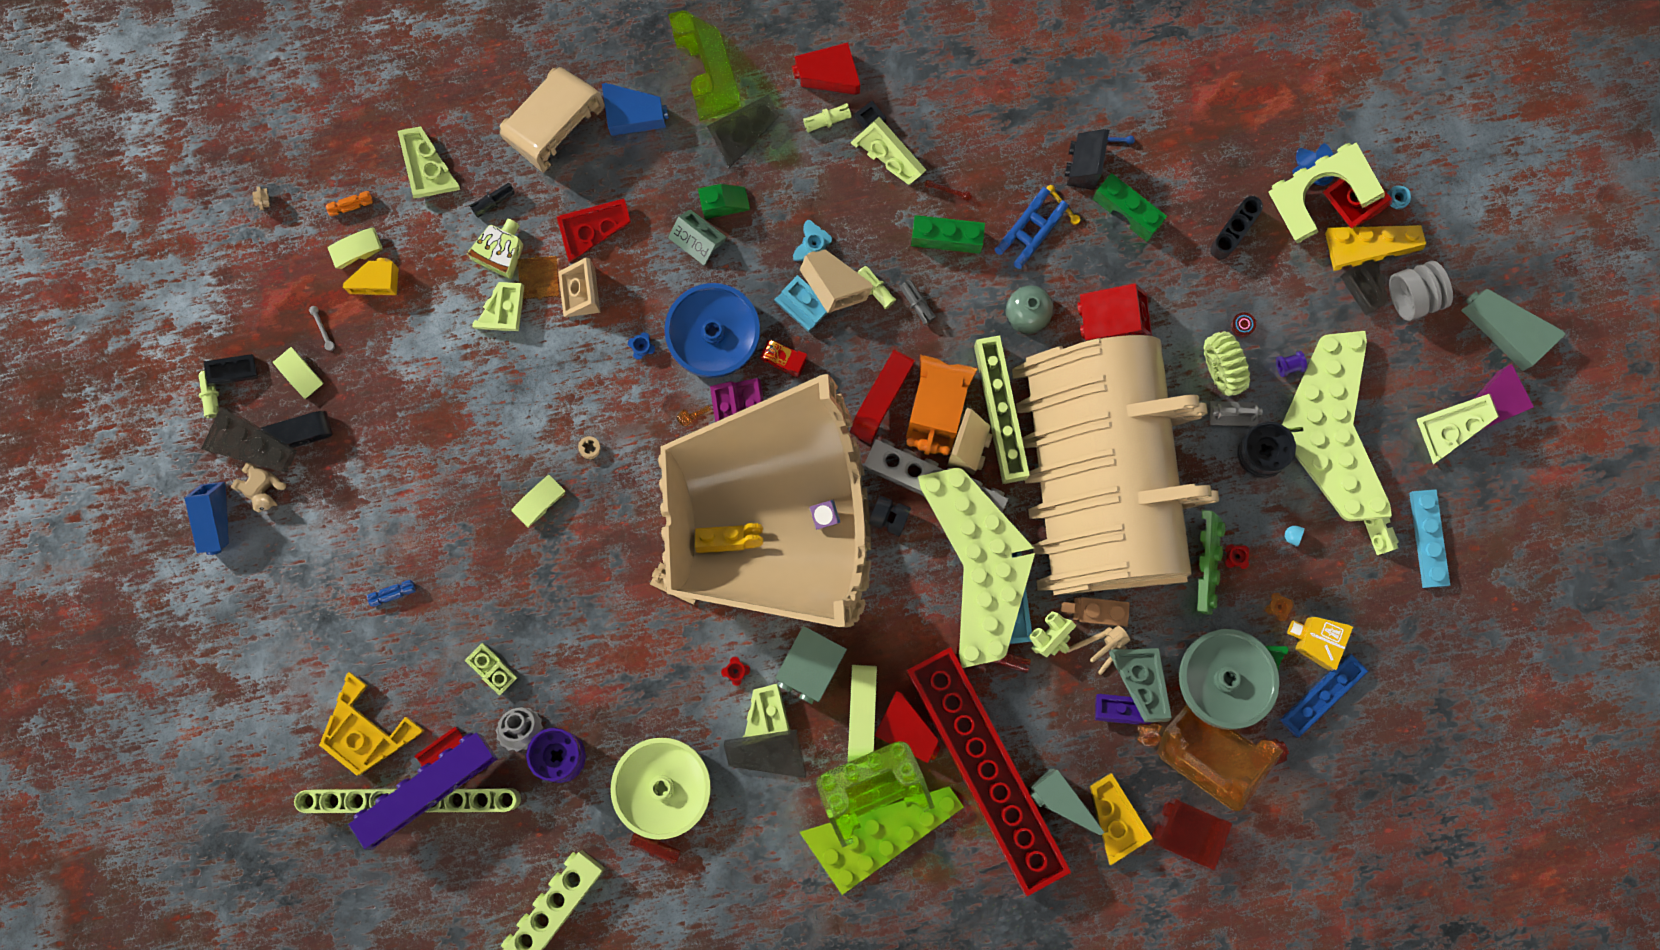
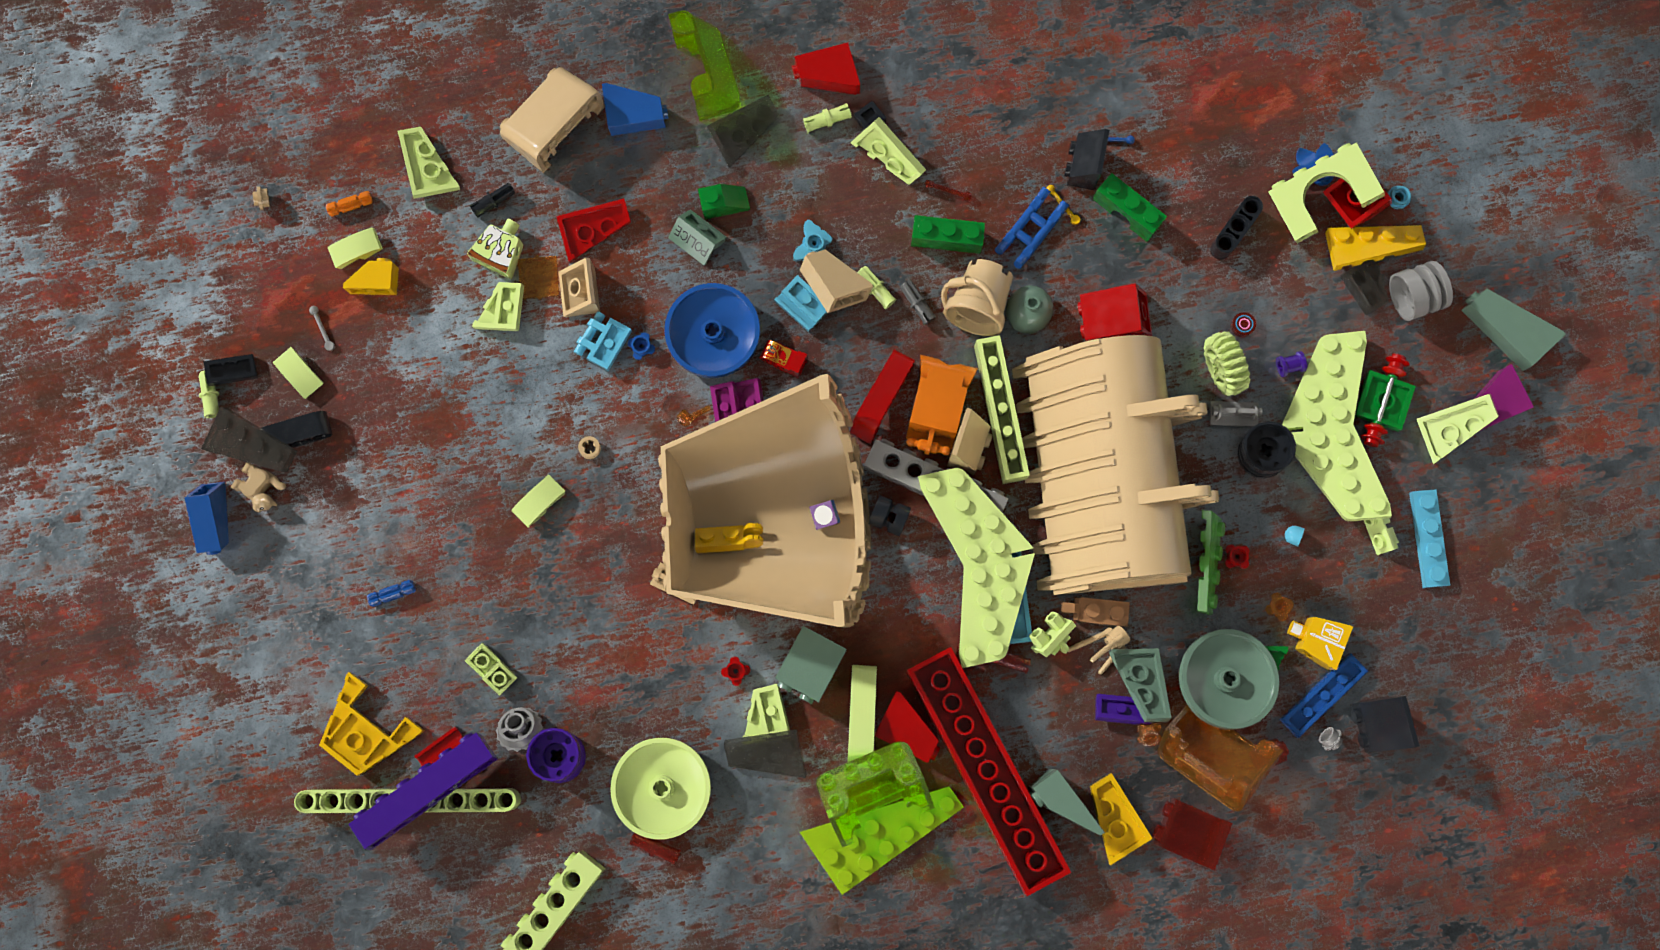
none -> medium azure plate [574,311,632,371]
none -> tan piece [941,259,1013,336]
none -> light grey plate [1319,727,1343,751]
none -> black slope [1351,696,1420,752]
none -> green plate [1355,354,1416,447]

